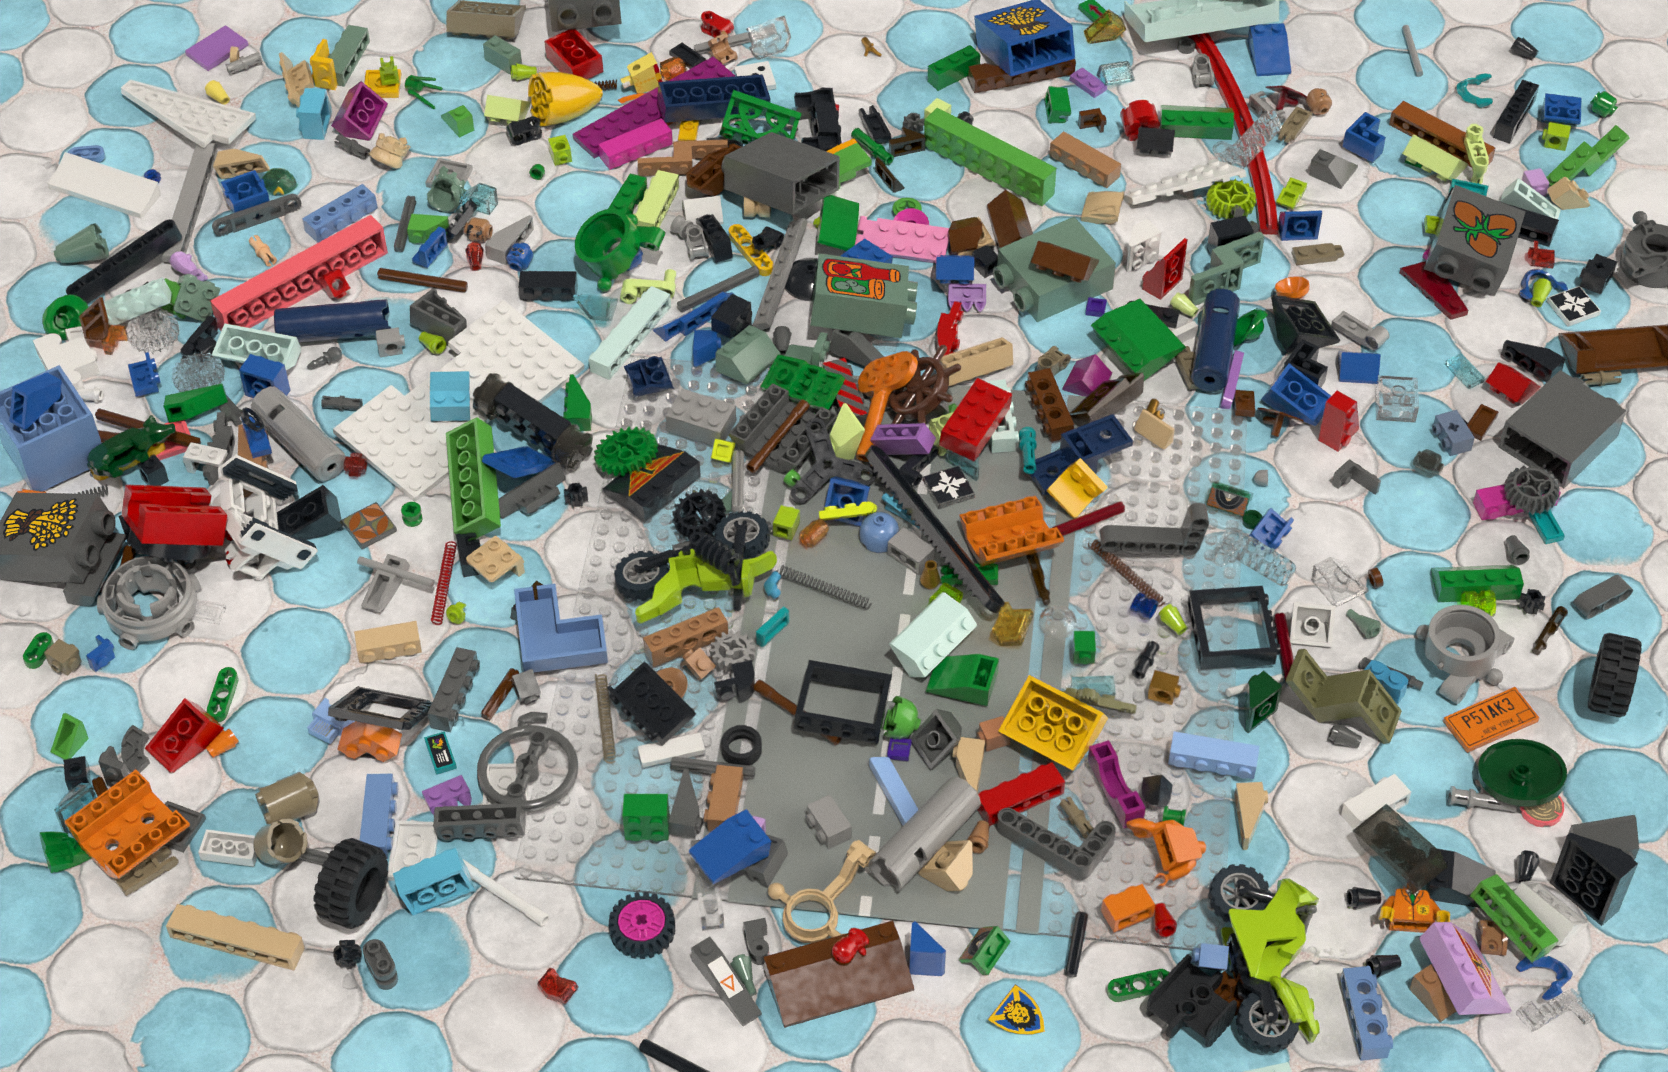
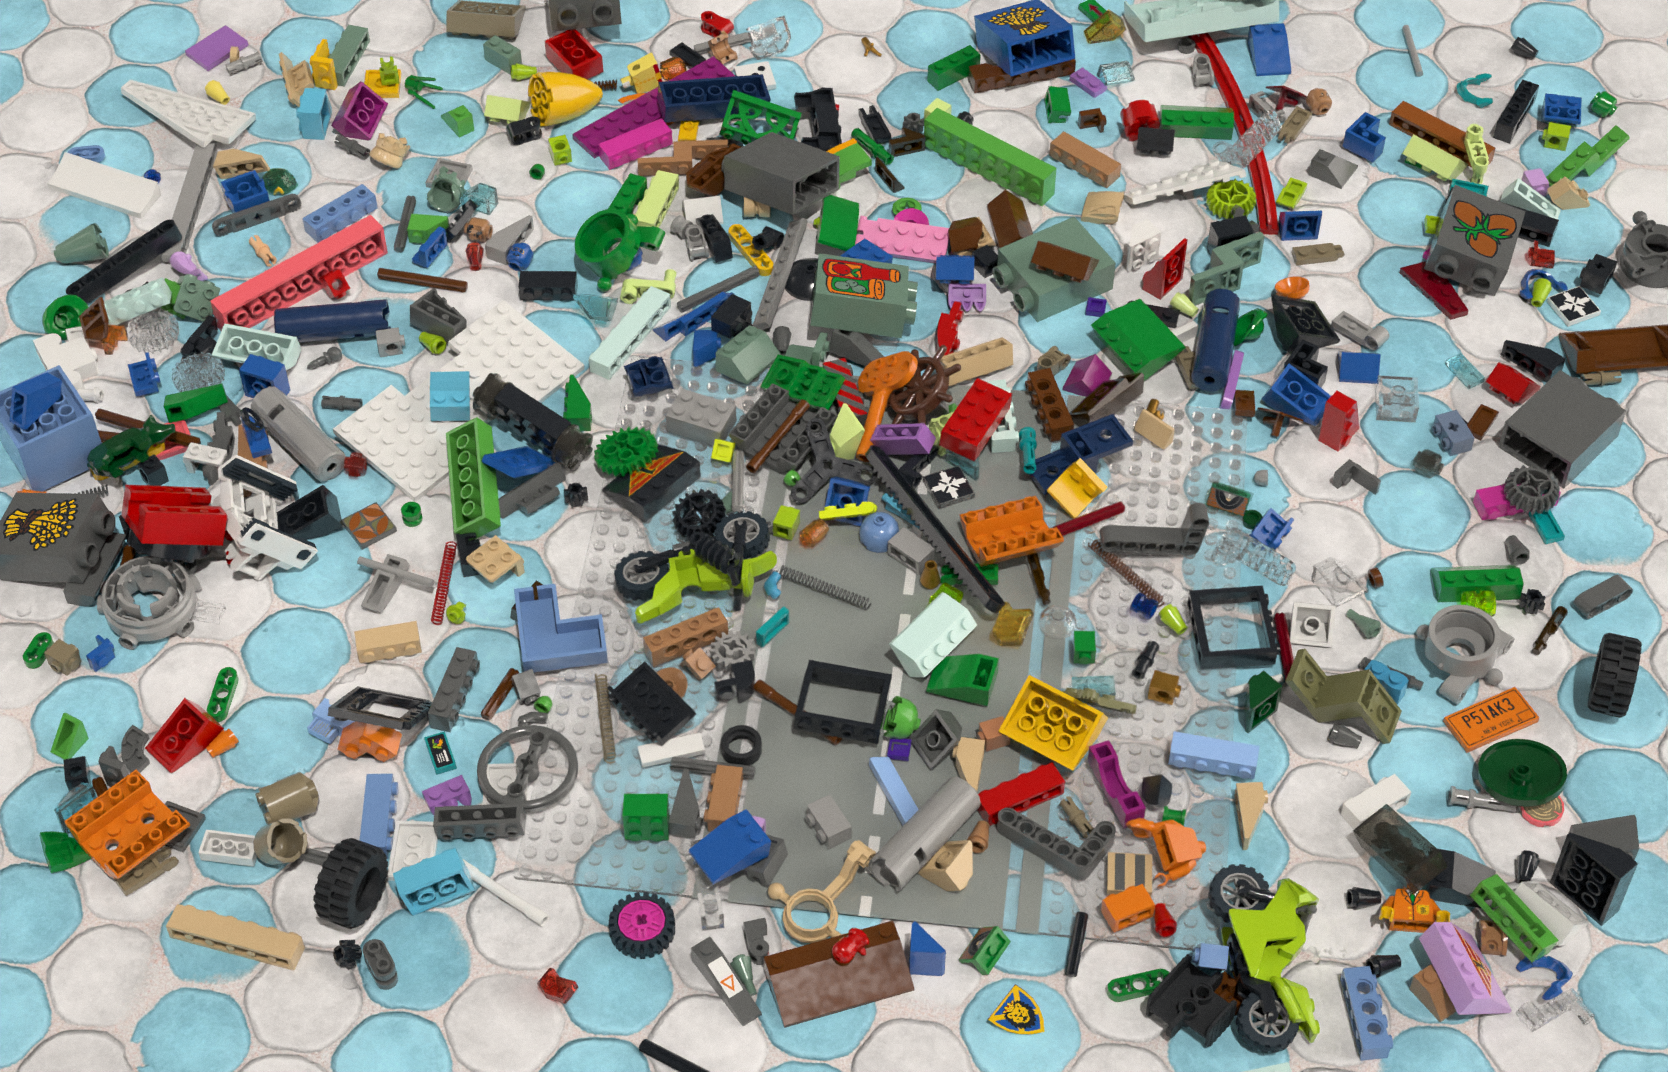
none -> bright green hinge [534,696,553,713]
none -> tile [1107,852,1152,897]

